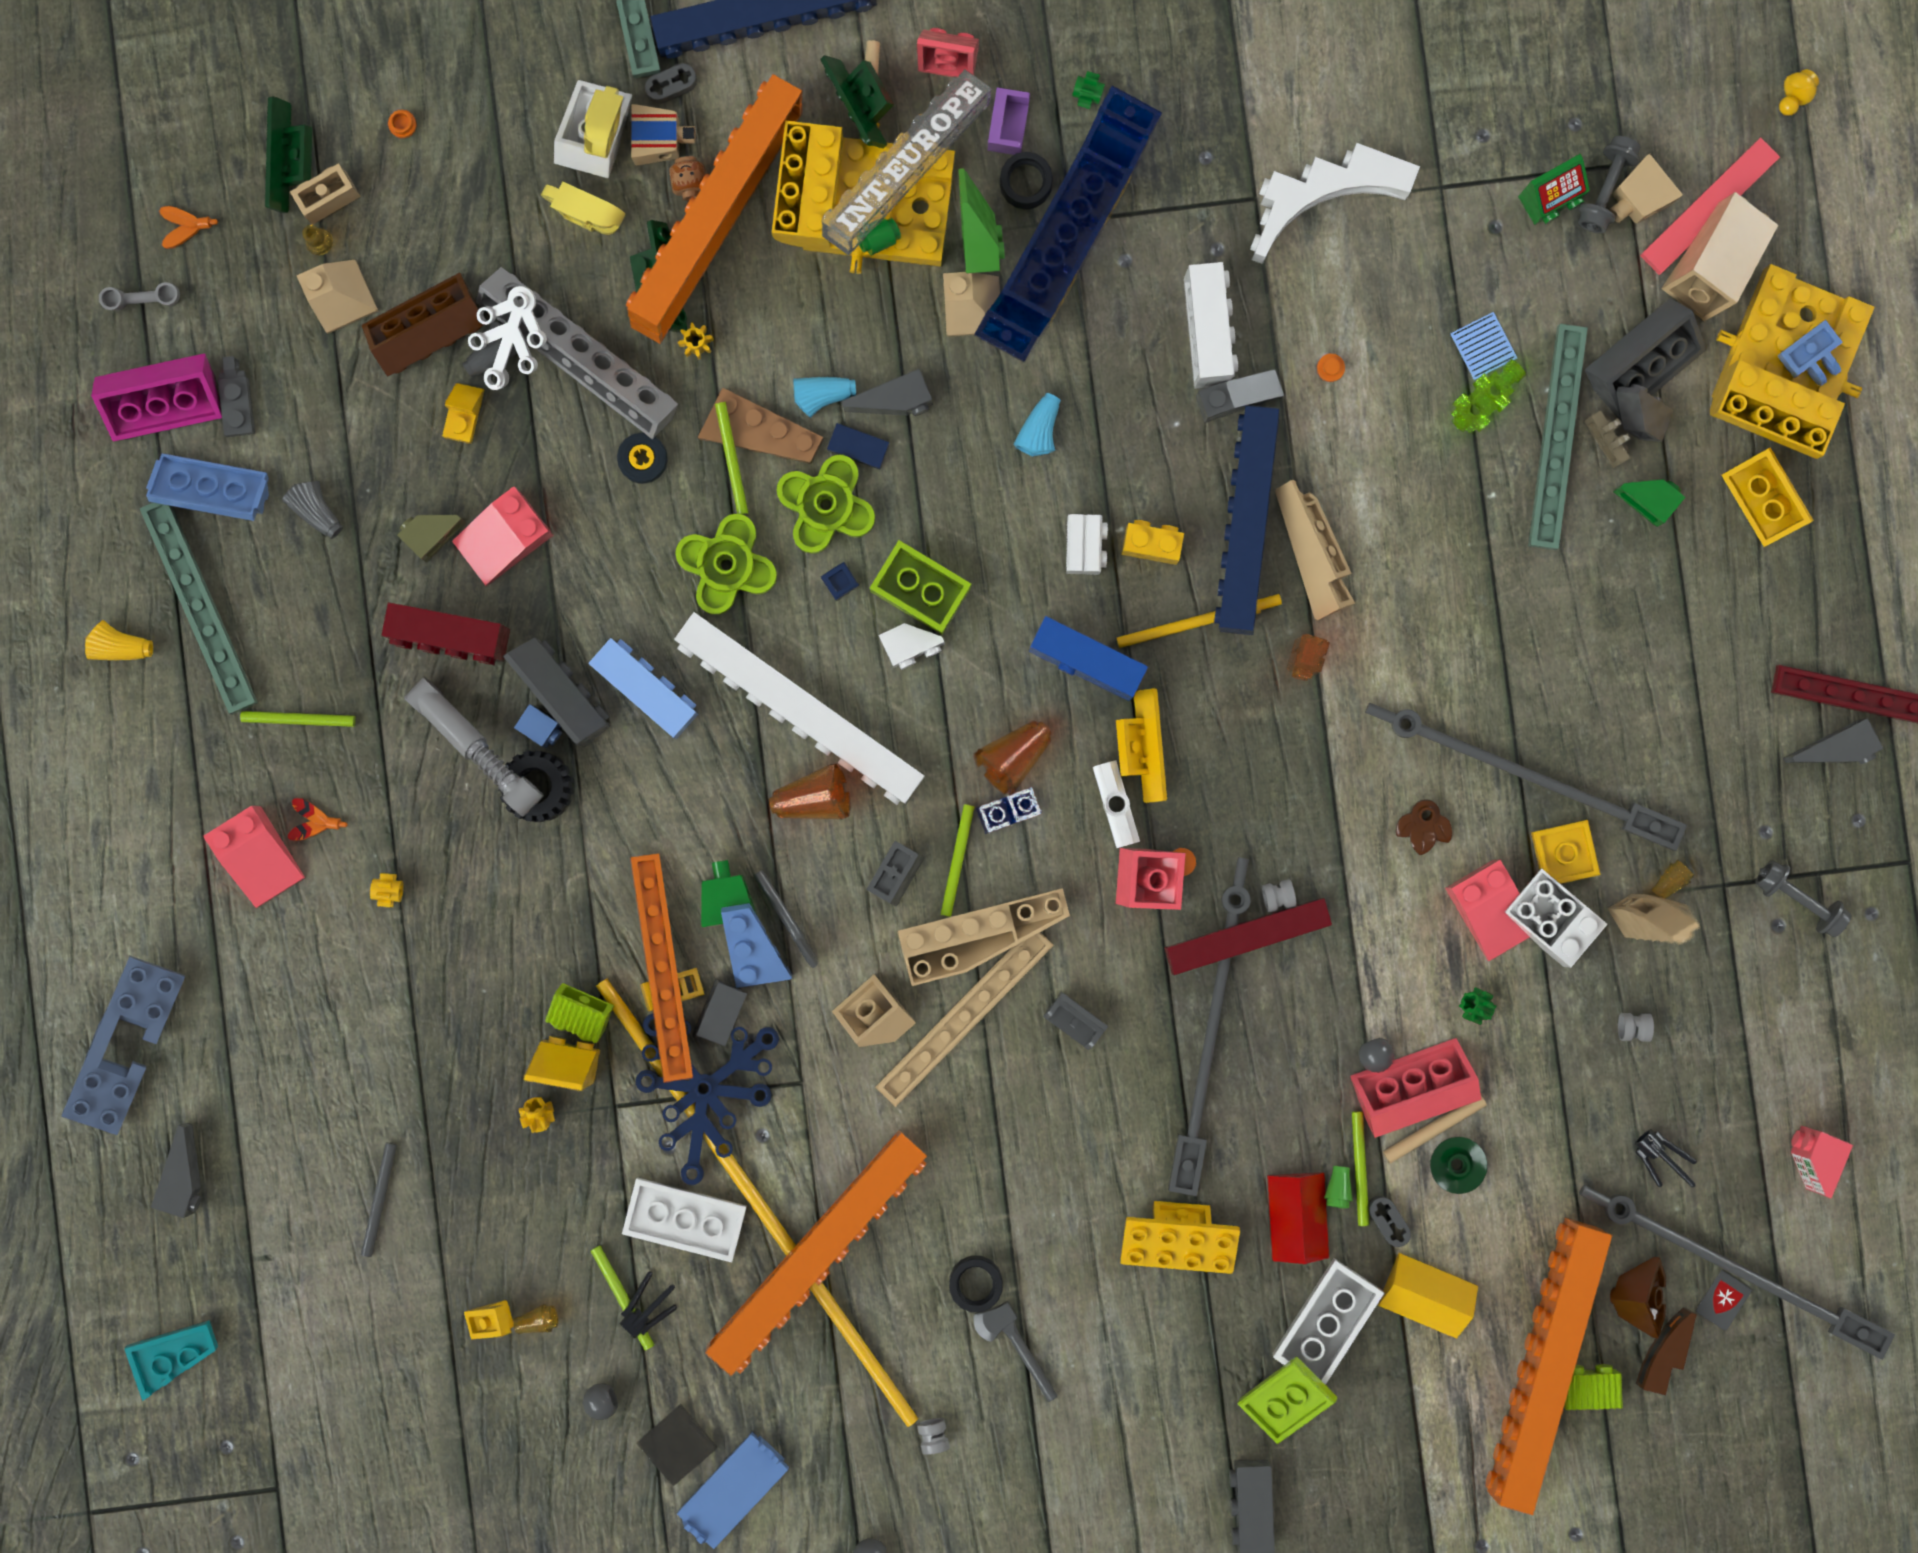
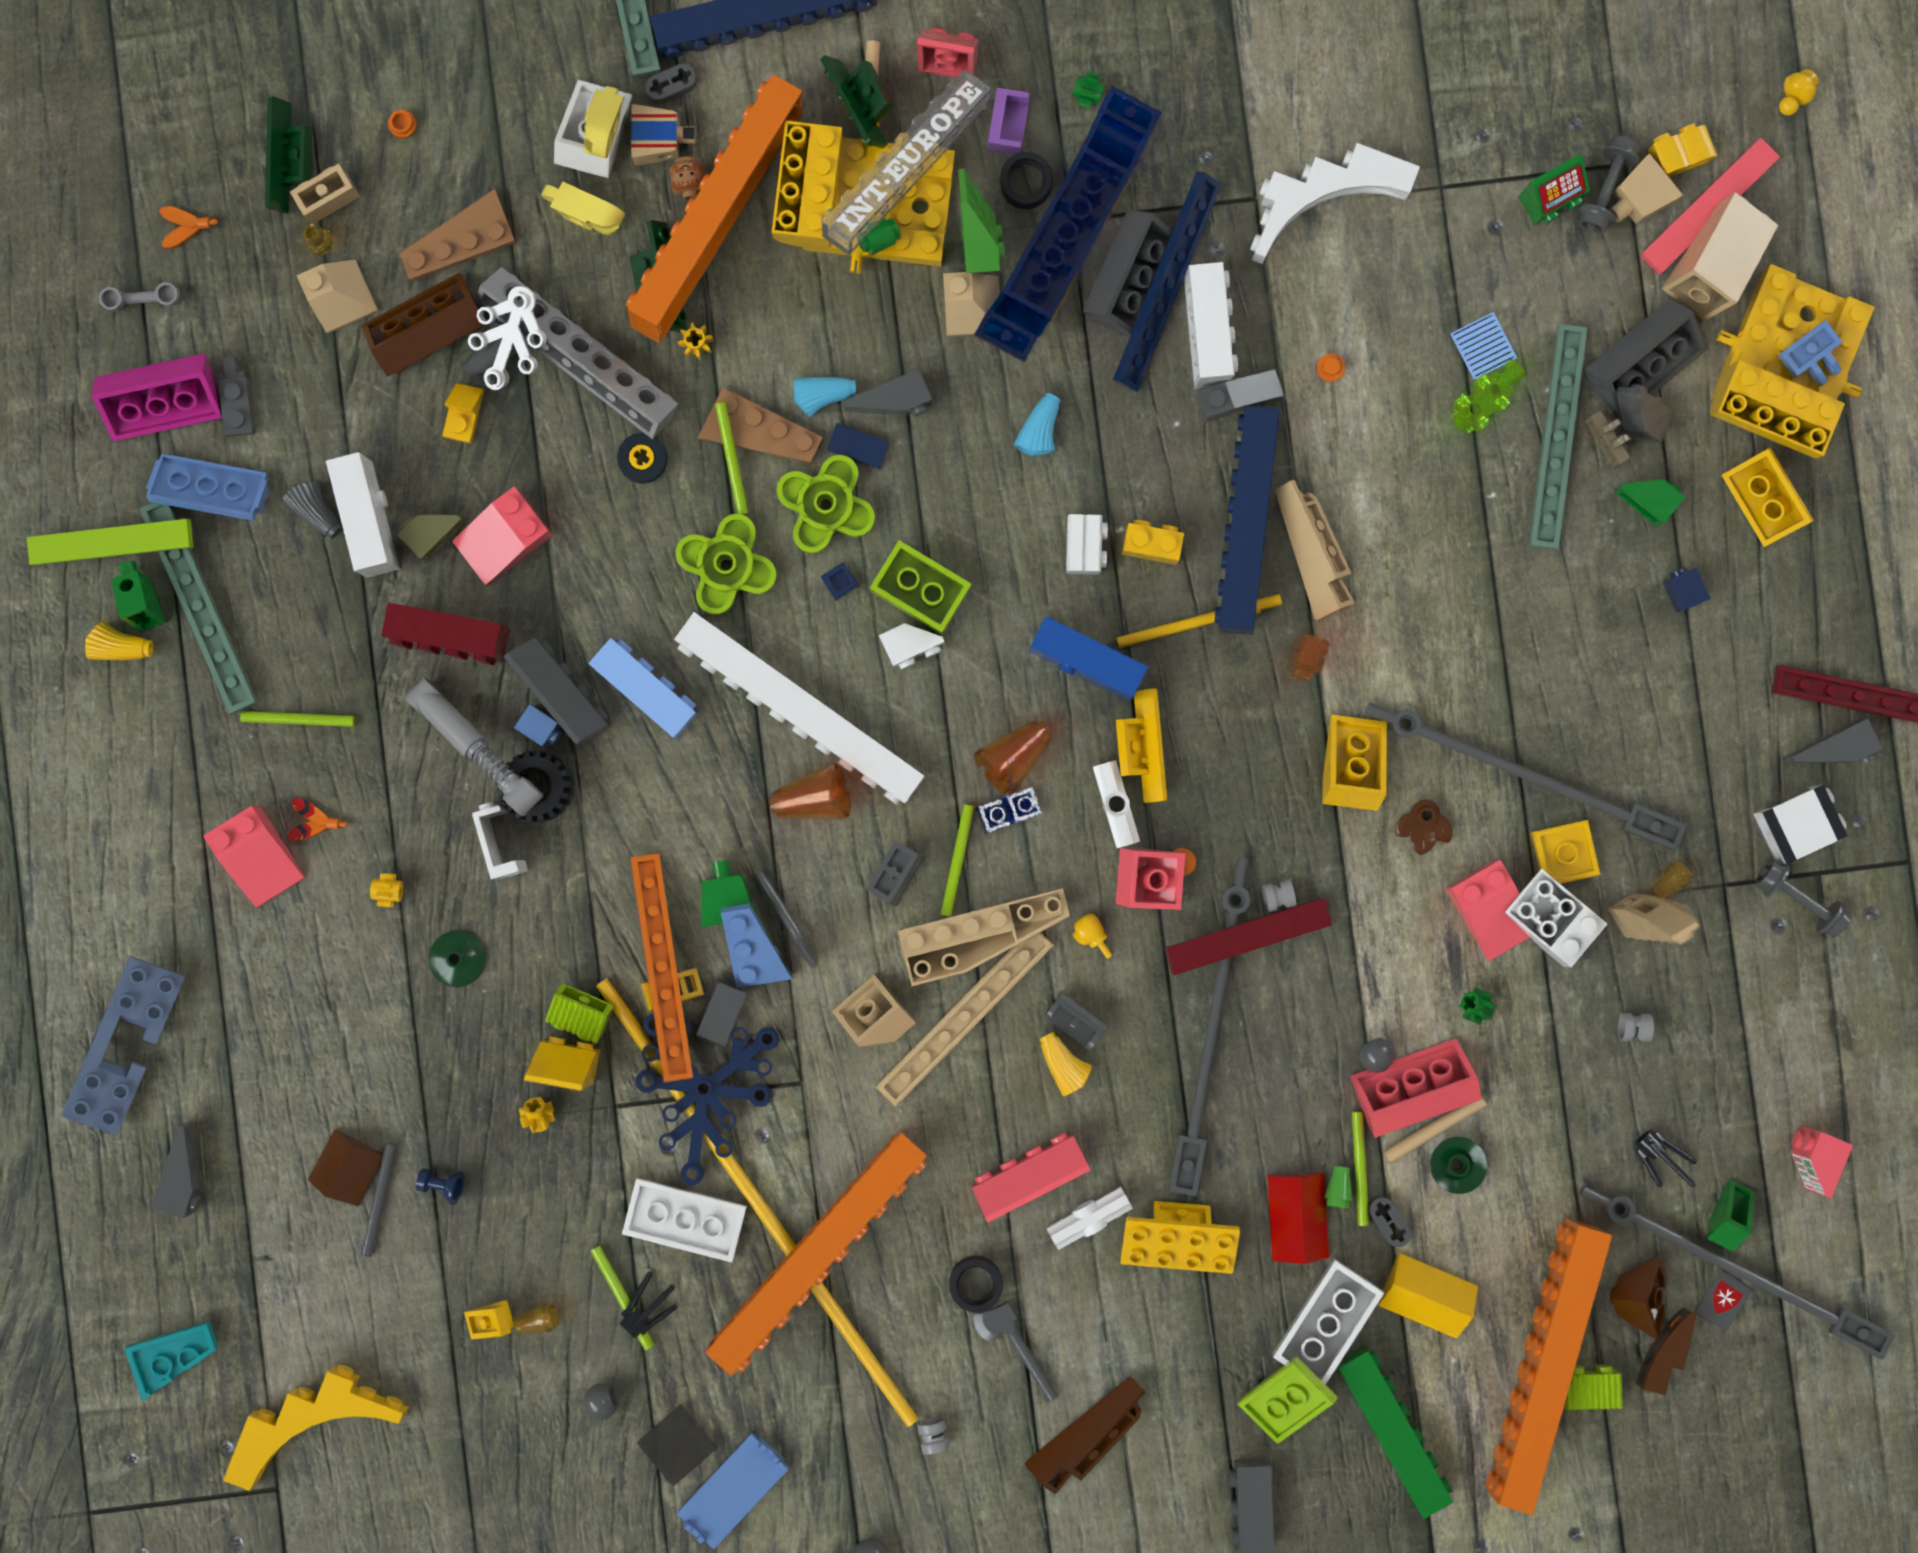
none -> lime tile [27,519,194,566]
none -> green torso [111,561,167,632]
none -> yellow arch [223,1365,409,1491]
none -> reddish brown slope [308,1129,383,1206]
none -> white brick [326,452,400,578]
none -> medium nougat wing [400,189,516,282]
none -> dark blue piece [416,1168,465,1205]
none -> dark green dish [429,931,486,987]
none -> white panel [472,802,528,879]
none -> coral slope [972,1132,1090,1223]
none -> reddish brown wedge [1025,1377,1146,1494]
none -> yellow piece [1039,1031,1092,1097]
none -> white piece [1046,1186,1133,1250]
none -> yellow piece [1072,913,1112,959]
none -> dark grey slope [1082,210,1173,337]
none -> dark blue plate [1113,171,1222,392]
none -> yellow slope [1322,714,1387,811]
none -> green brick [1337,1346,1454,1519]
none -> yellow brick [1647,123,1717,177]
none -> dark blue brick [1663,567,1711,613]
none -> green slope [1707,1179,1756,1252]
none -> white panel [1753,784,1848,864]

